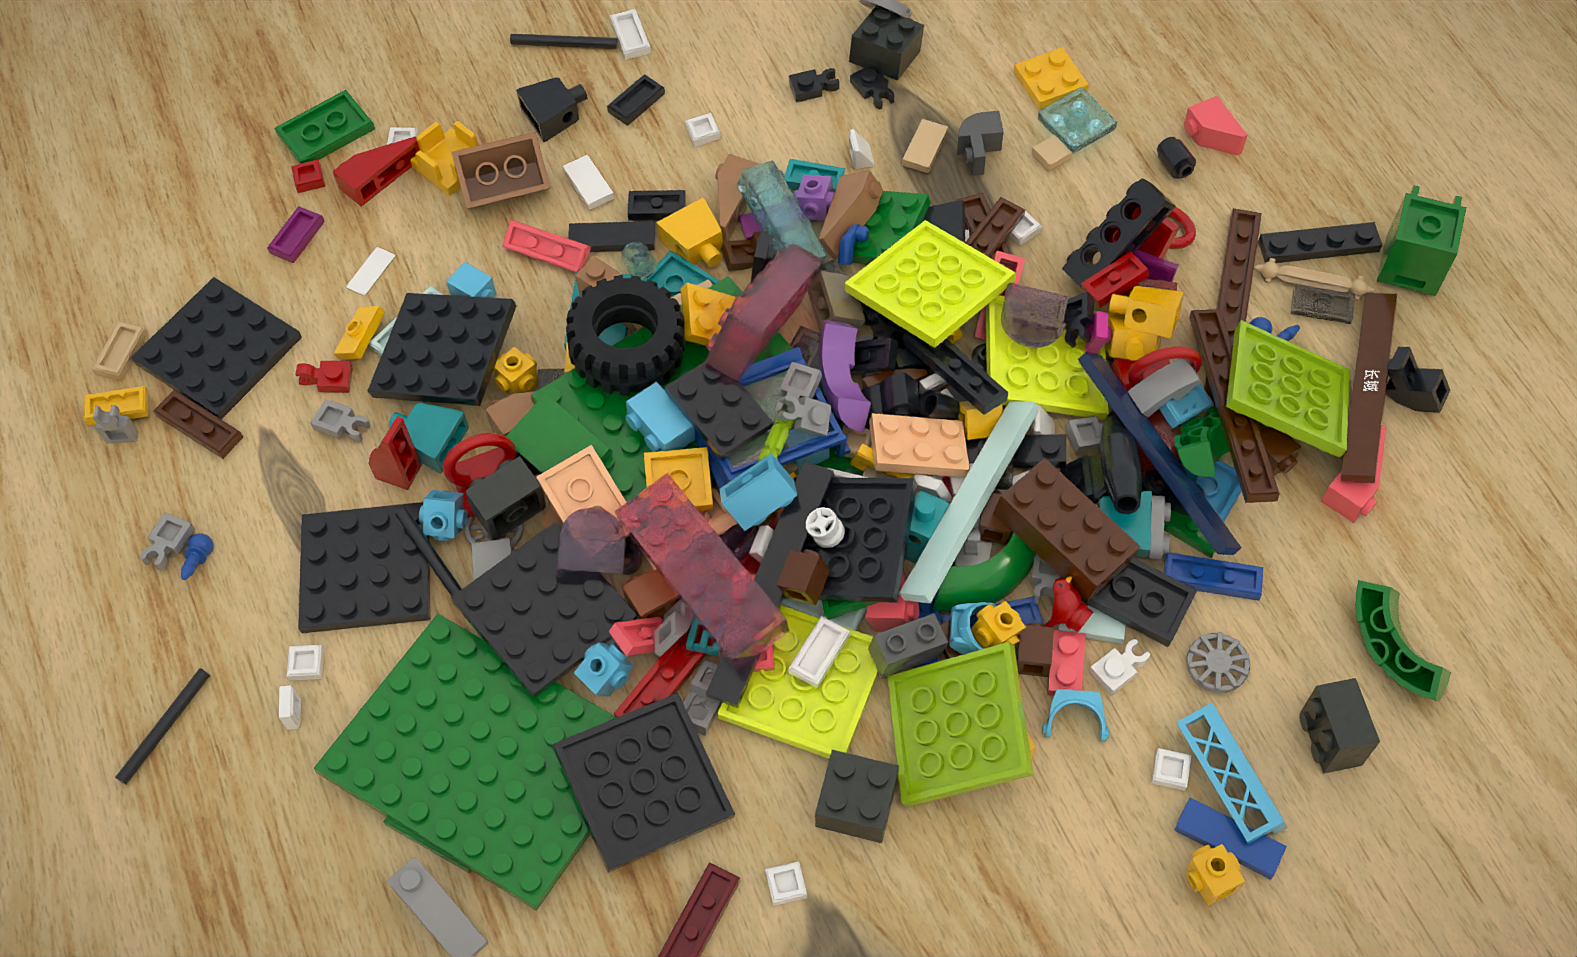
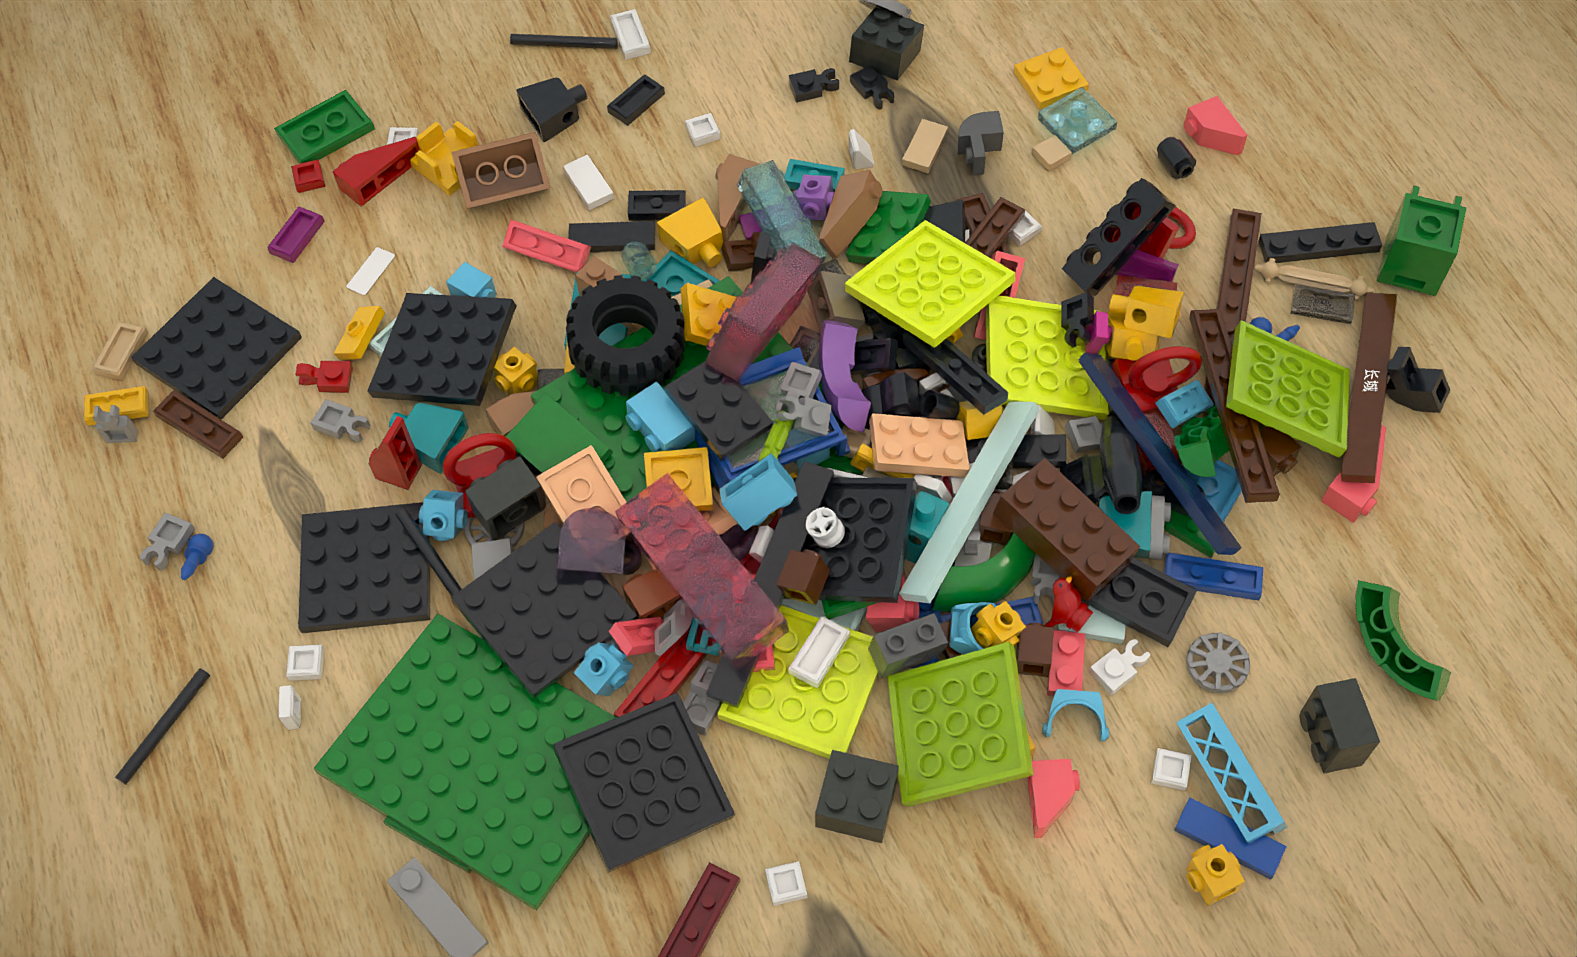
blue arm [838,224,869,265] -> none
slope [1001,283,1068,348] -> none
red plate [1081,251,1149,308] -> none
light grey slope [1128,359,1202,417] -> none
none -> coral slope [1027,759,1080,838]

